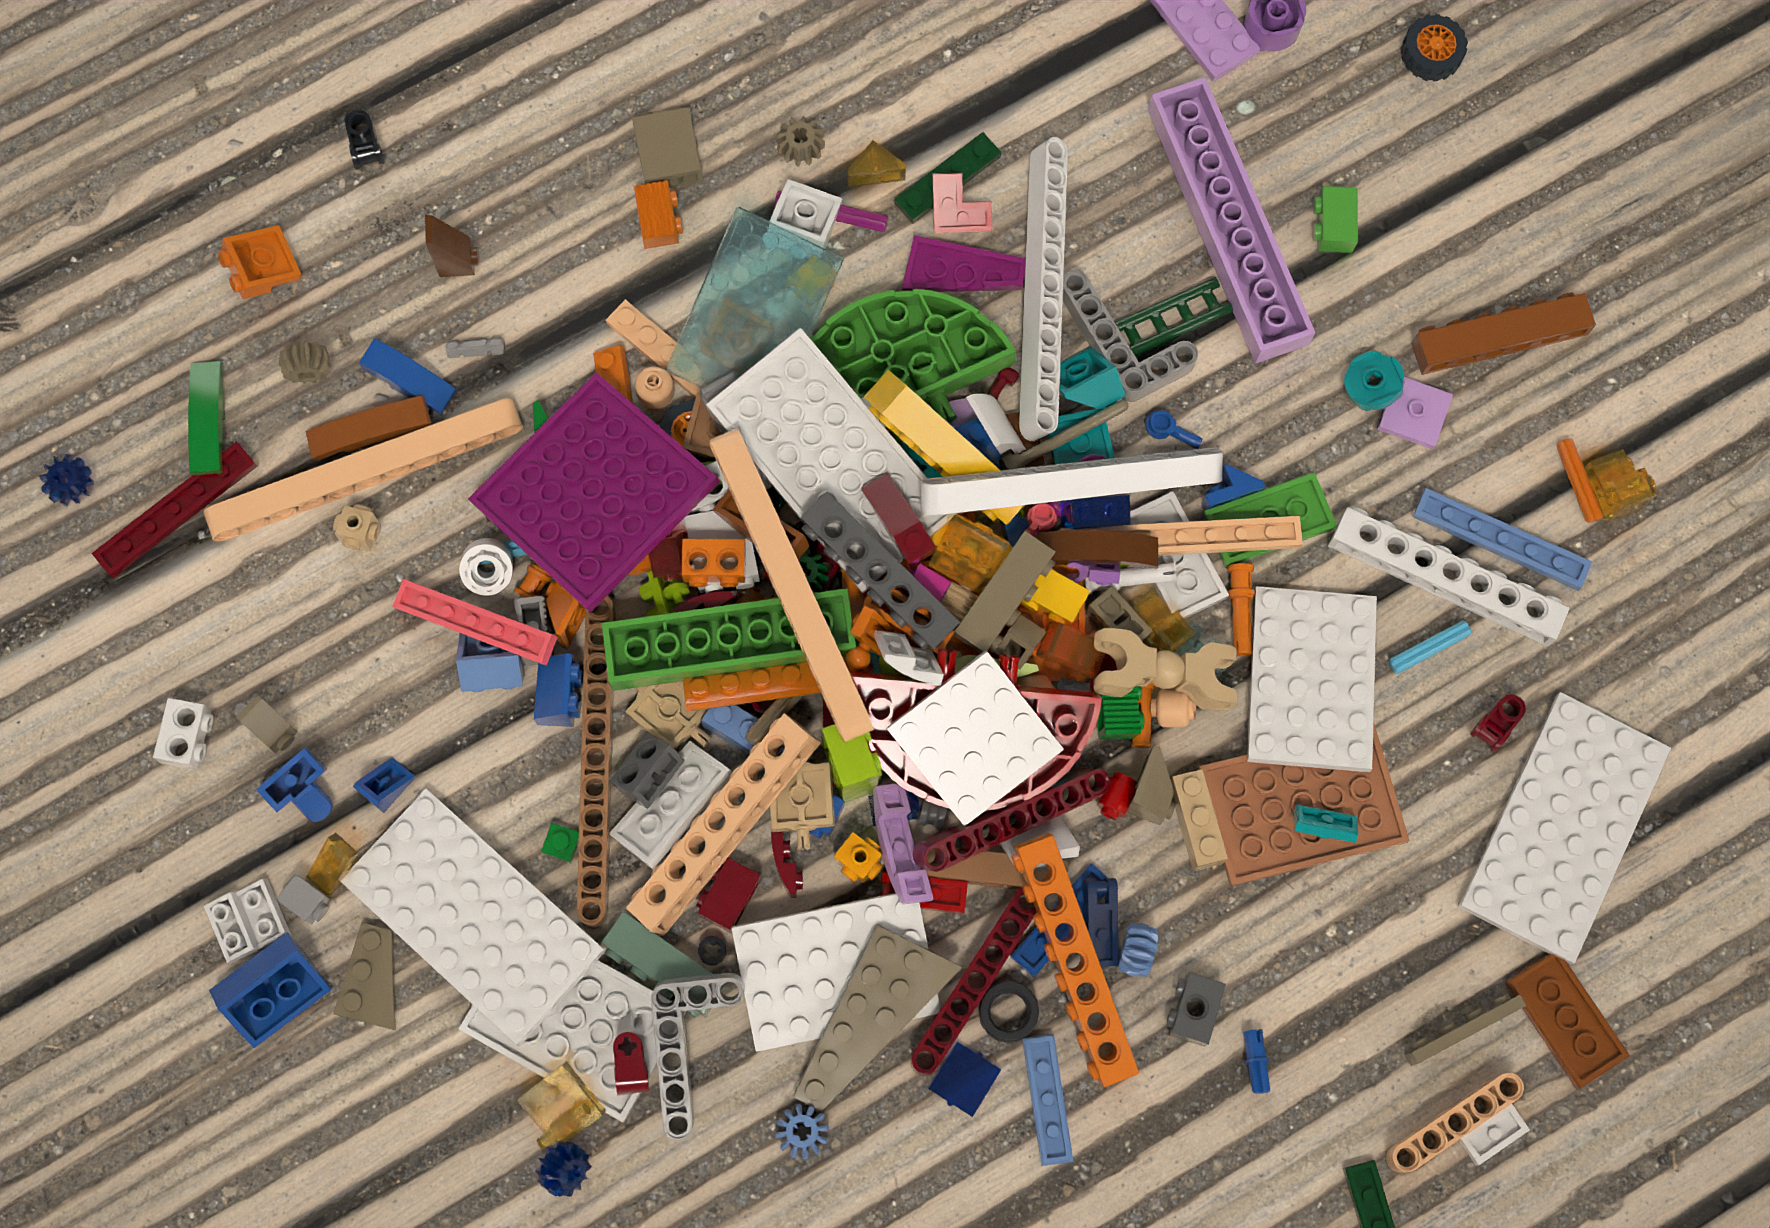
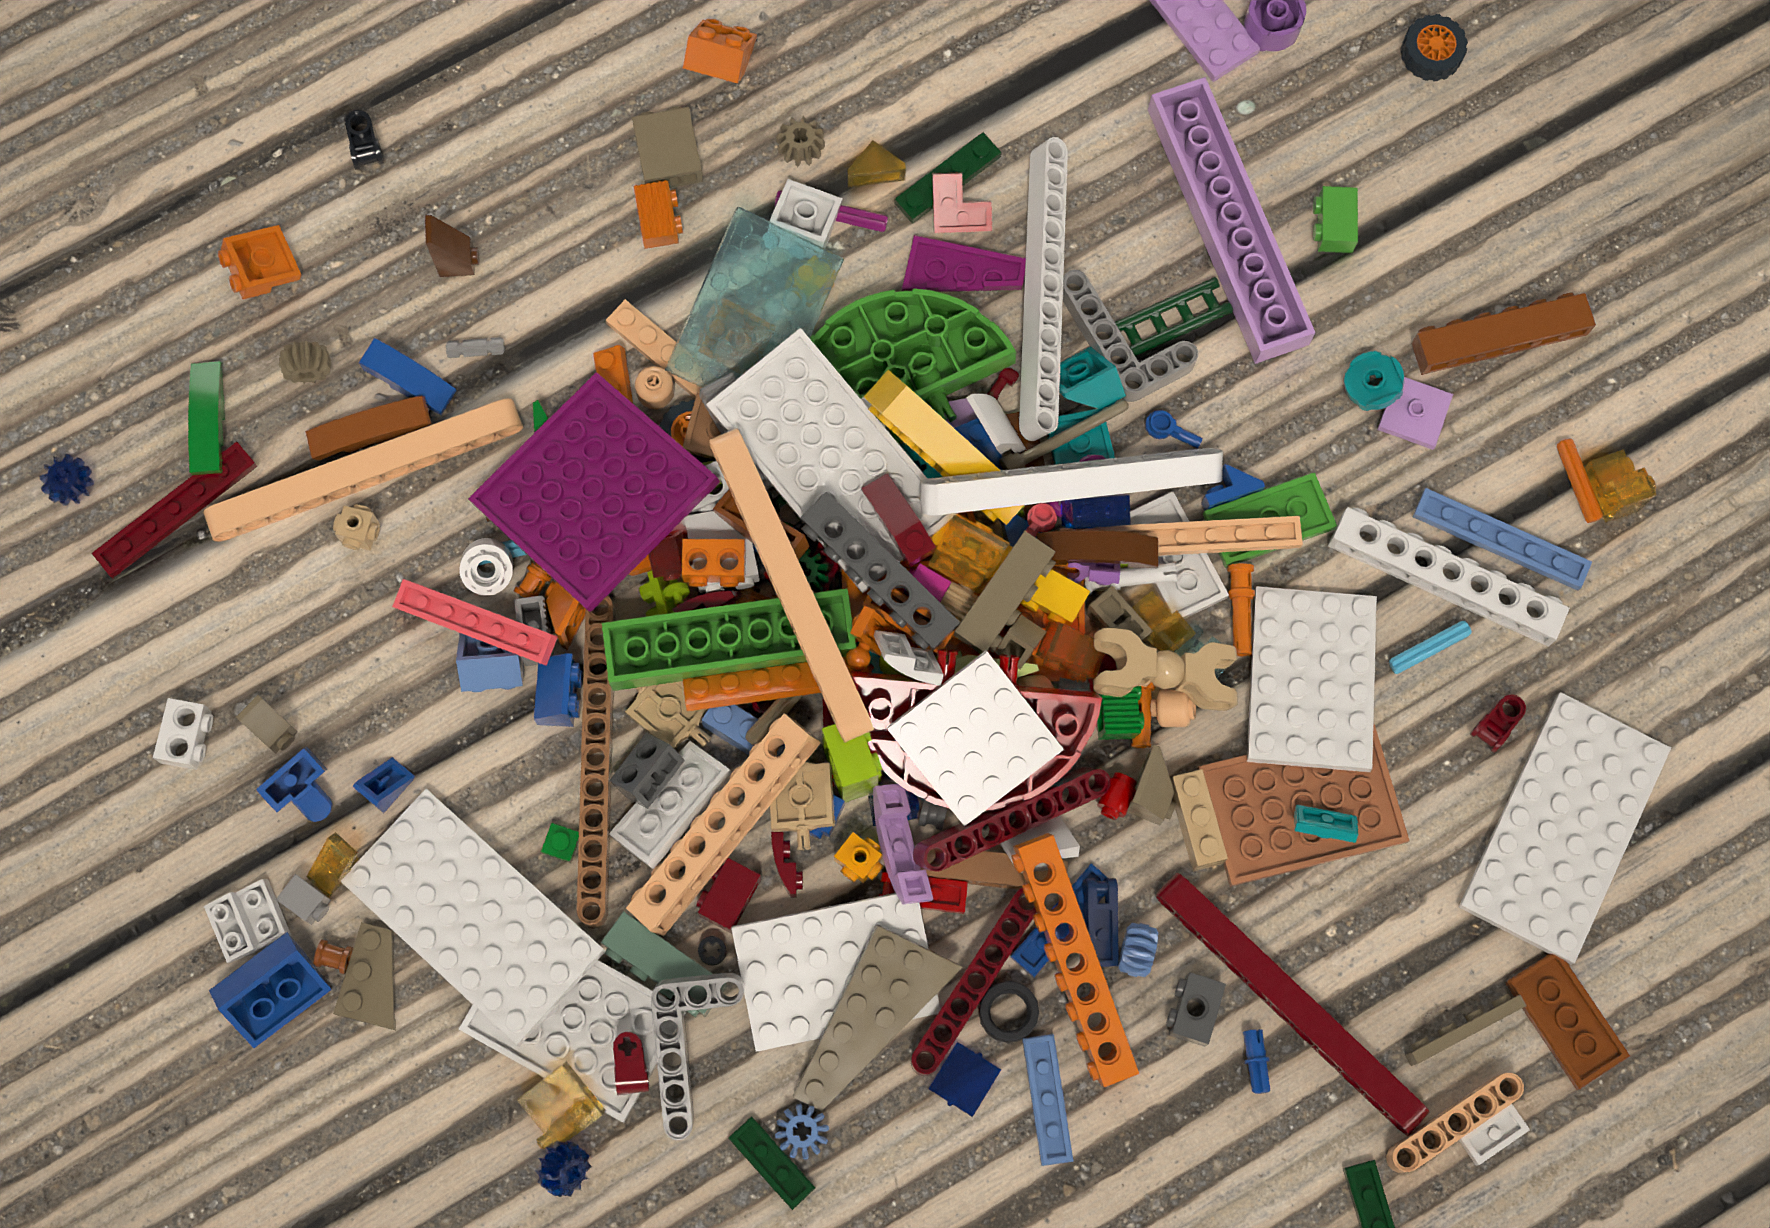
none -> dark orange bush [313,939,353,974]
none -> orange slope [683,19,757,84]
none -> dark green tile [728,1116,816,1210]
none -> dark red beam [1155,873,1430,1136]

